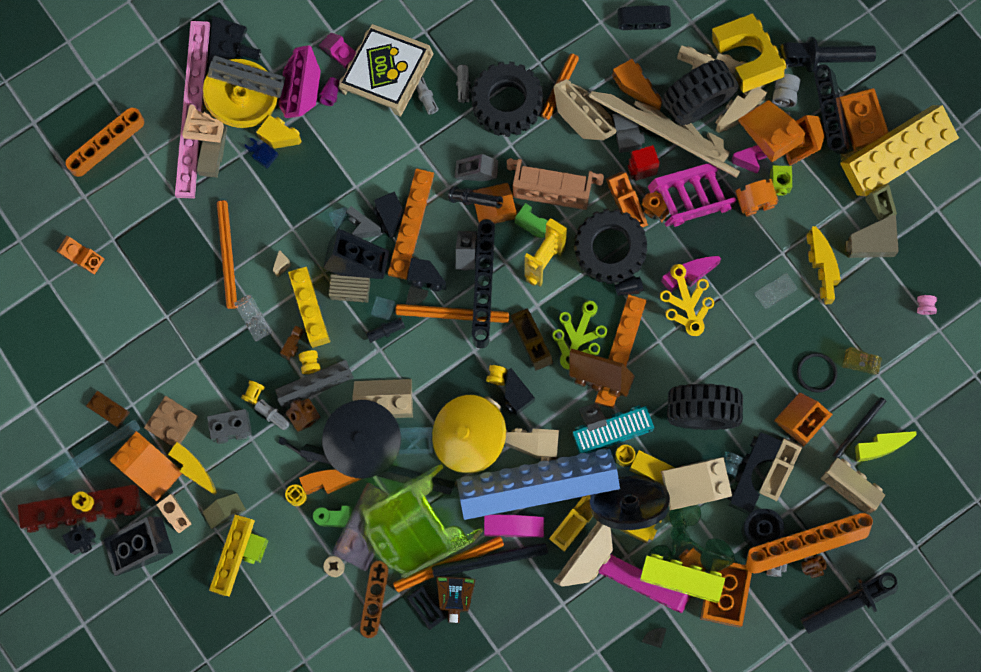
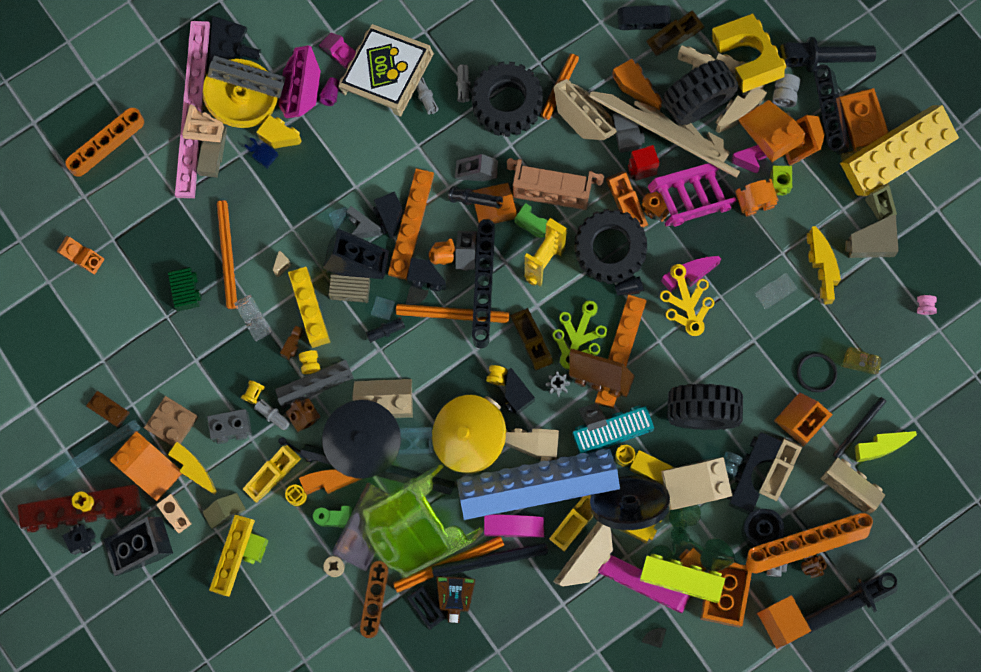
none -> dark green brick [168,267,202,311]
none -> yellow slope [243,445,301,503]
none -> orange piece [429,239,456,265]
none -> light grey gear [546,372,570,397]
none -> dark brown slope [646,10,705,57]
none -> orange slope [757,595,811,649]

